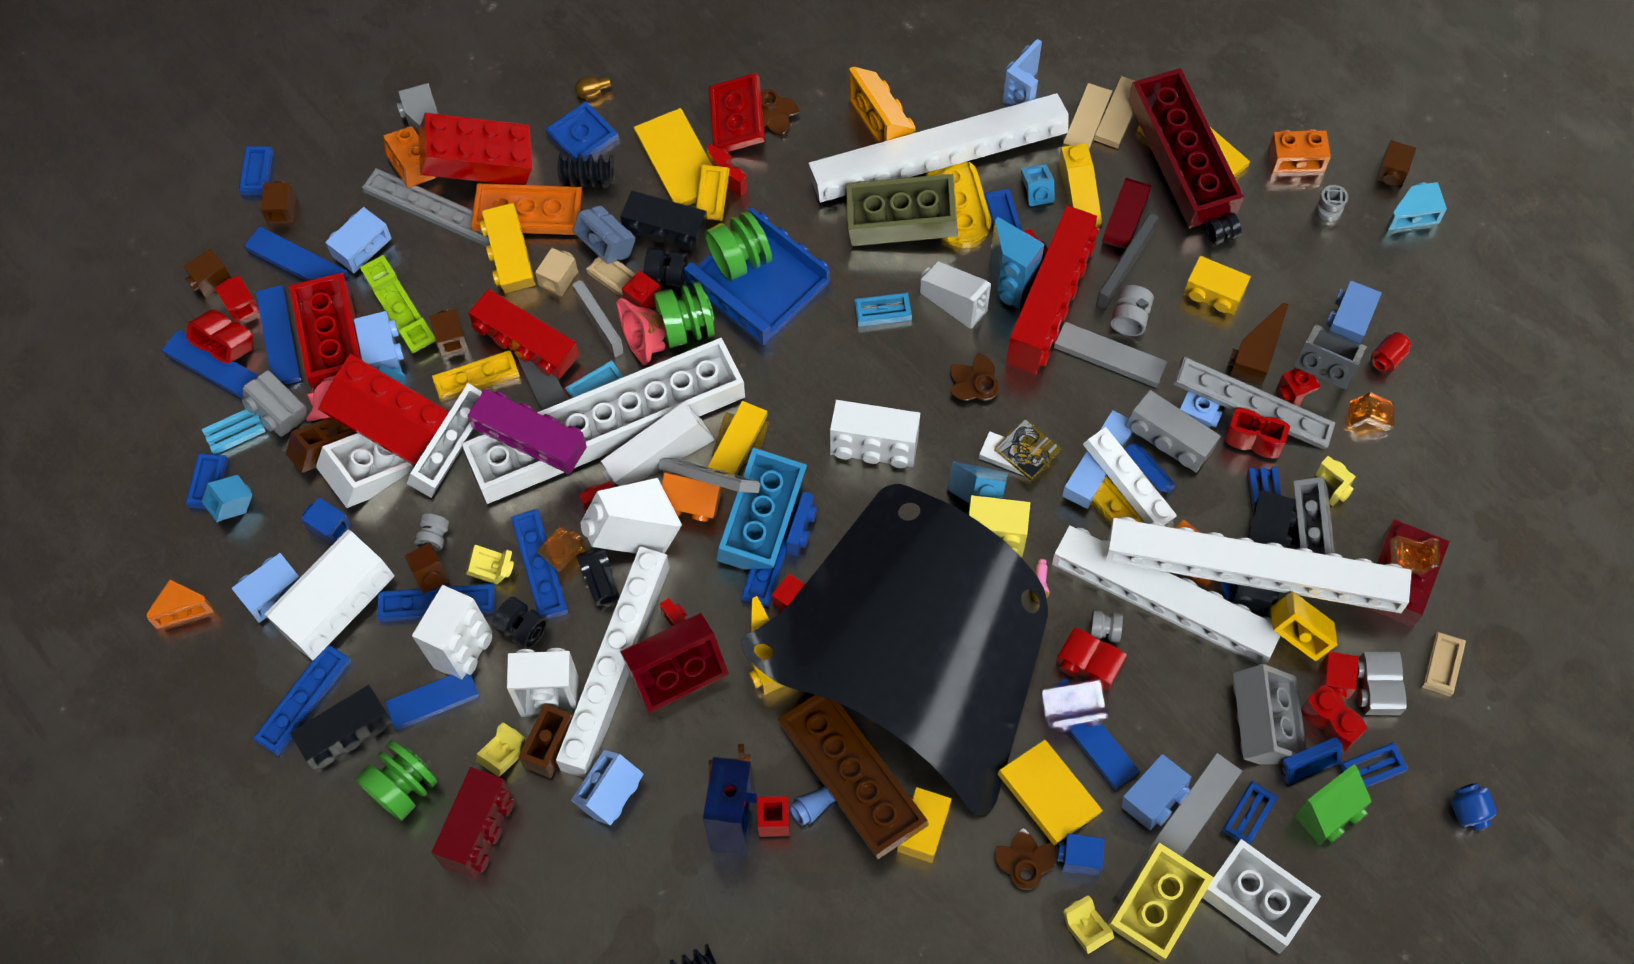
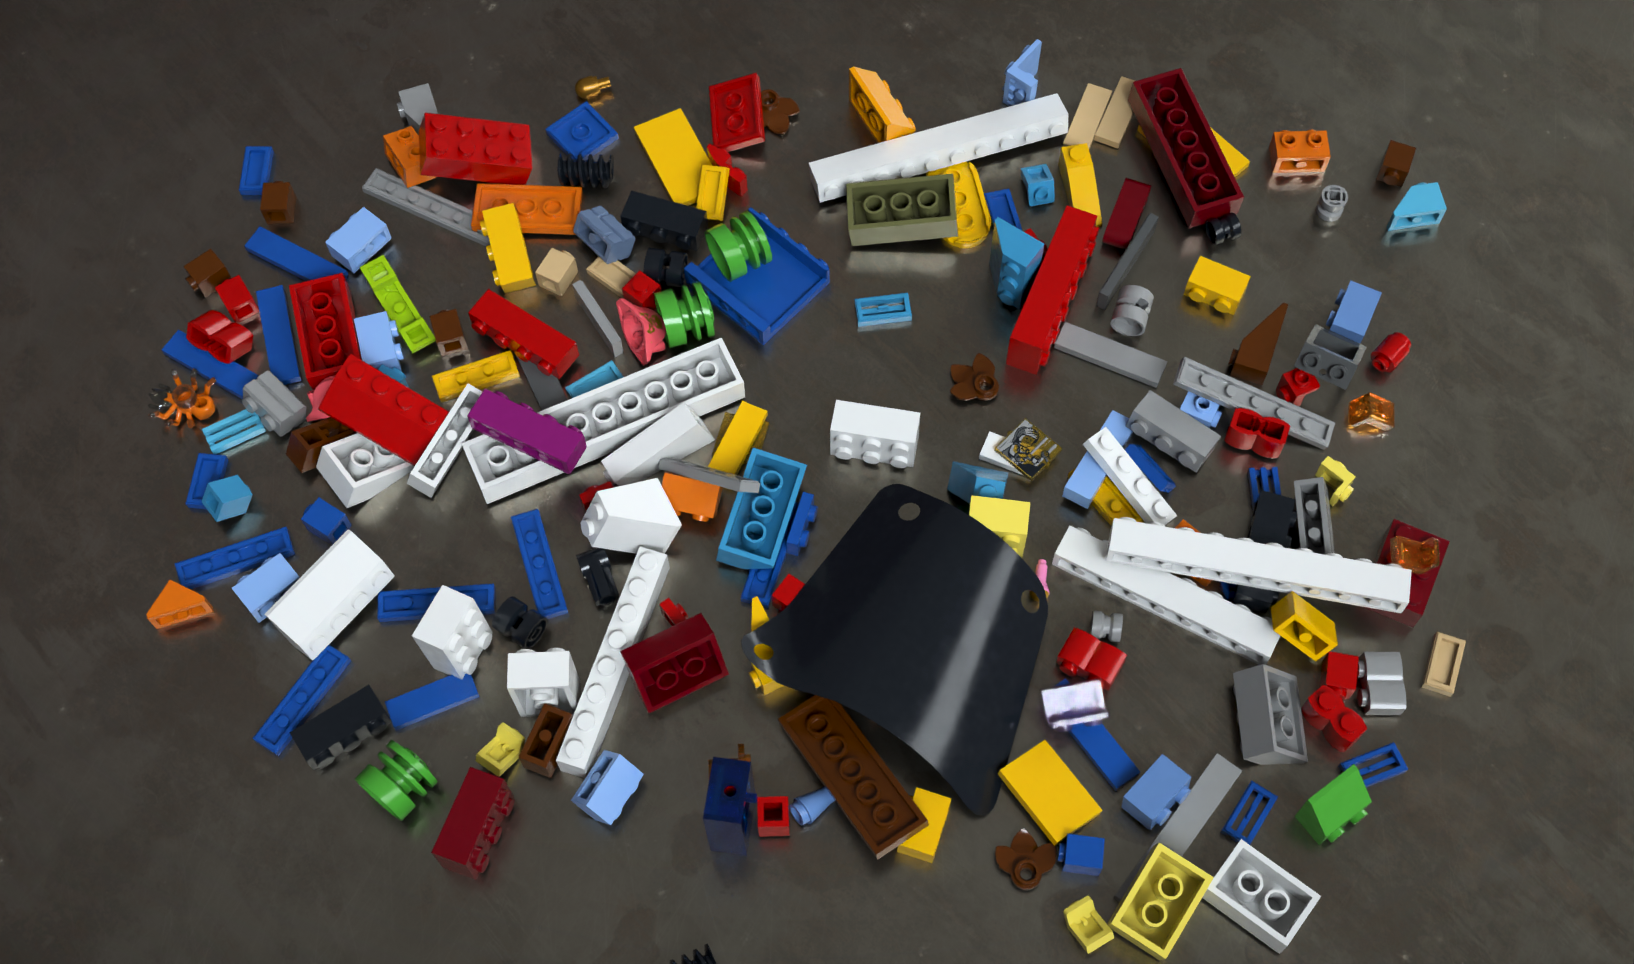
reddish brown brick [404,543,450,594] -> none
light grey wheel [414,514,449,552] -> none
light yellow bracket [465,545,514,584] -> none
clear orange bracket [537,526,586,572] -> none
white slope [920,261,991,329] -> none
blue tile [1282,737,1342,785] -> none
blue head [1450,782,1498,831] -> none
none -> animal [148,368,216,429]
none -> blue tile [175,527,296,590]

